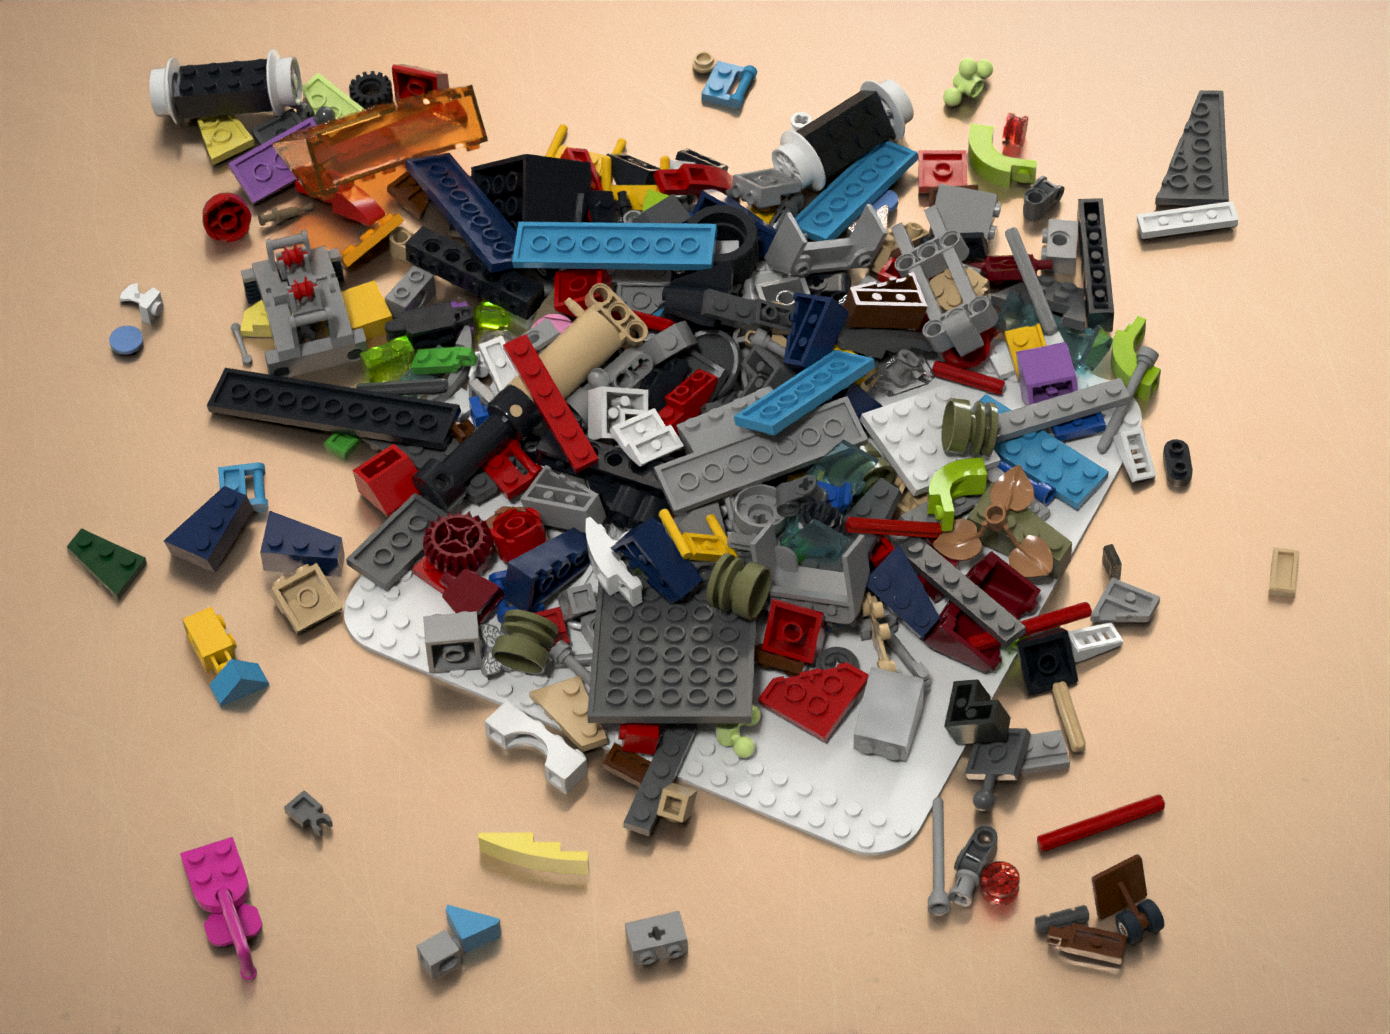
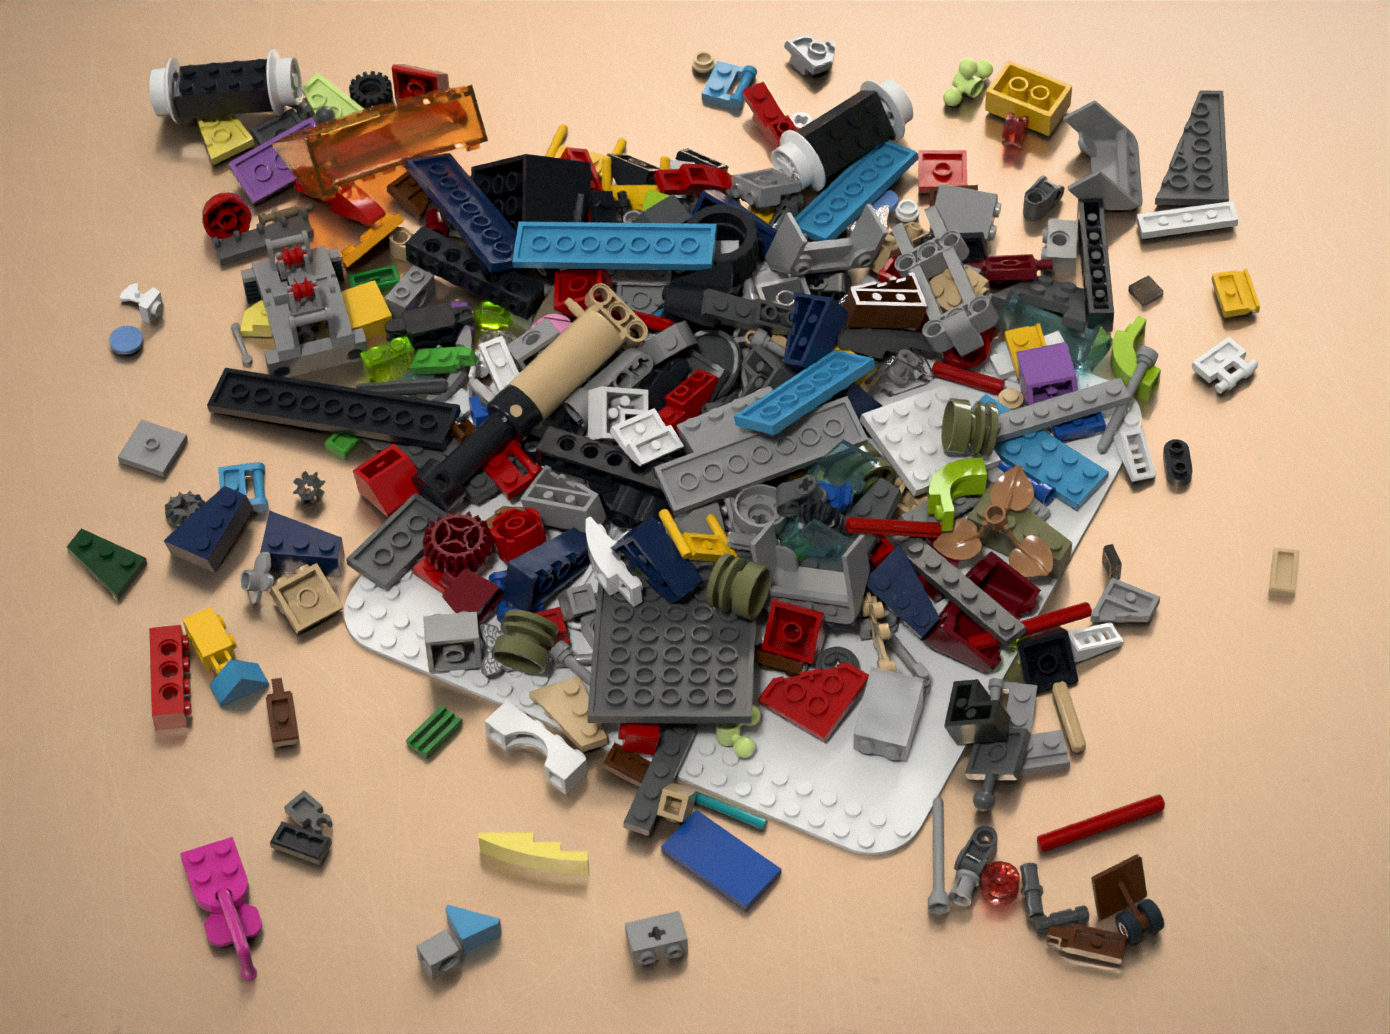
red plate [503,334,599,473] -> none
light grey hinge [587,368,610,389] -> none
lime arch [968,123,1037,188] -> none
light grey axle [1005,227,1058,335] -> none
none -> light grey plate [118,419,188,477]
none -> red brick [149,625,192,731]
none -> dark grey gear [165,491,205,527]
none -> dark grey hinge [212,209,314,266]
none -> light grey animal [240,552,274,604]
none -> reddish brown hinge [266,677,300,748]
none -> black plate [270,821,332,865]
none -> dark grey gear [293,471,325,504]
none -> green tile [348,264,401,293]
none -> green tile [406,705,463,759]
none -> dark red cone [425,208,448,237]
none -> blue tile [661,810,781,911]
none -> teal bar [695,791,768,830]
none -> red slope [741,81,797,150]
none -> light grey plate [784,35,836,75]
none -> white plate [895,199,920,222]
none -> yellow brick [985,60,1073,136]
none -> light grey plate [988,678,1037,734]
none -> tan plate [998,388,1024,410]
none -> dark grey pin [1020,863,1044,921]
none -> light grey windscreen [1063,100,1143,210]
none -> clear smoke tile [1128,275,1164,307]
none -> white plate [1192,337,1258,394]
none -> yellow plate [1211,268,1260,318]

